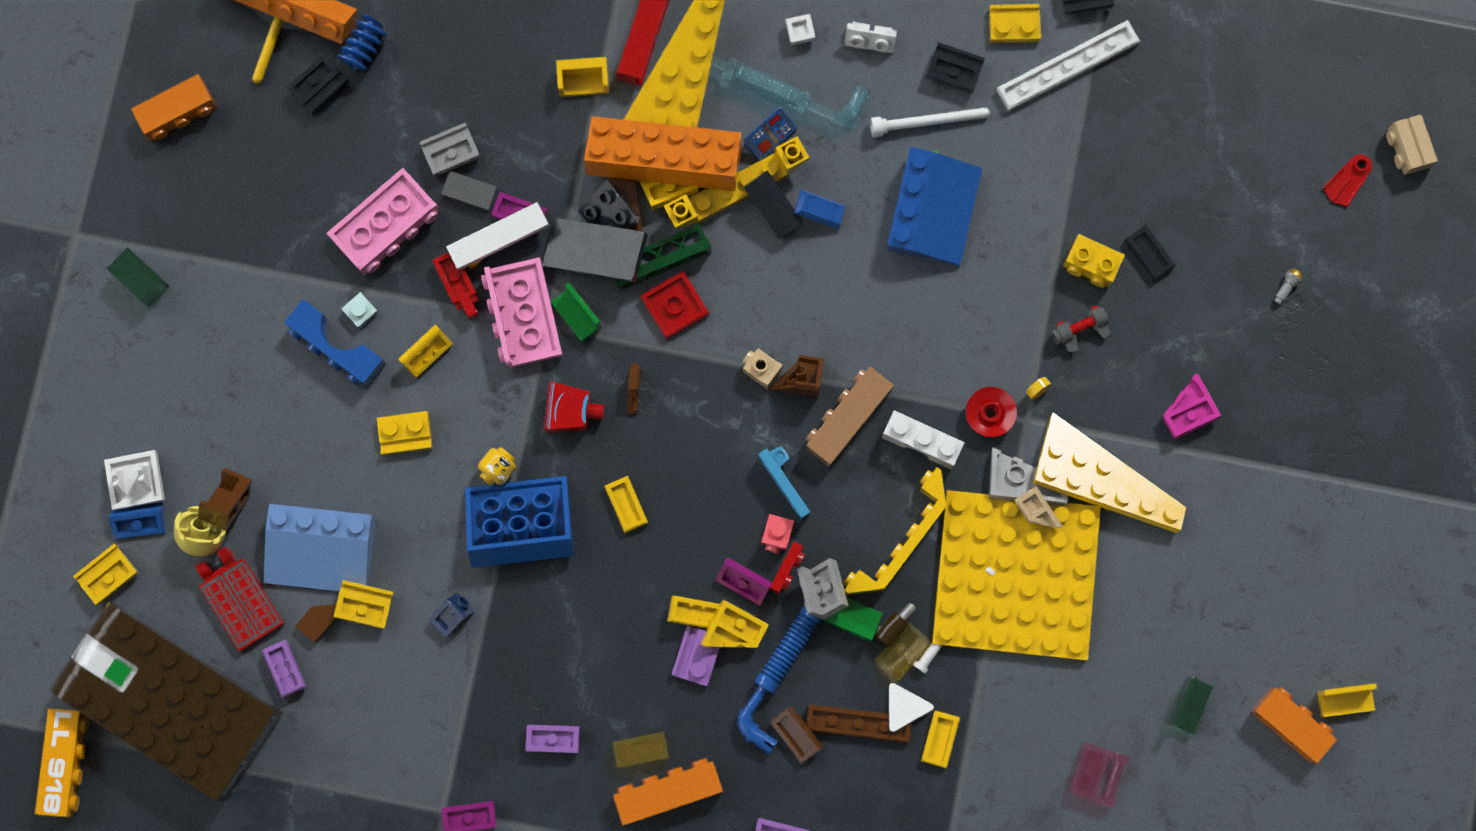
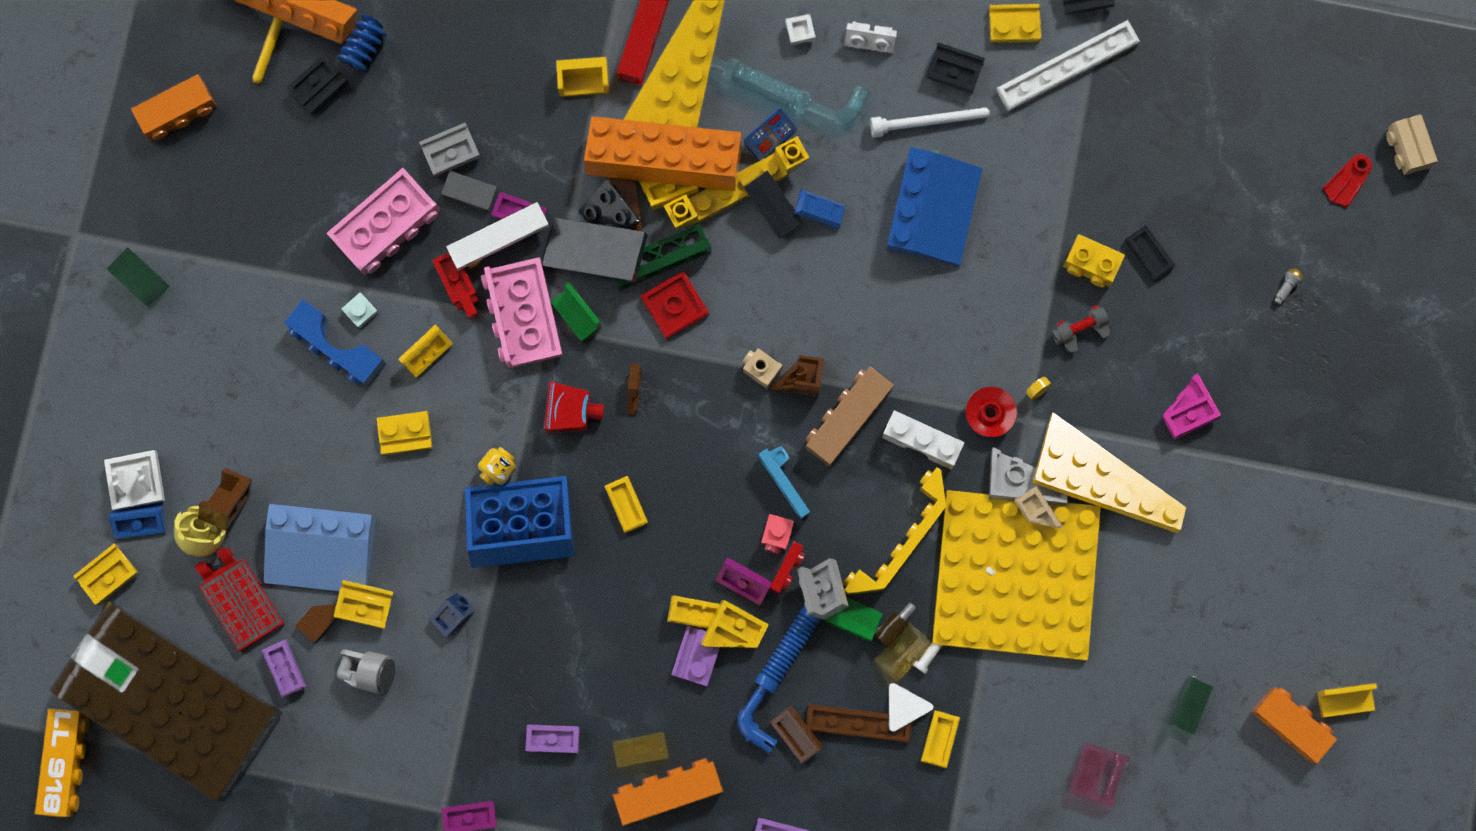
none -> light grey piece [336,649,395,694]

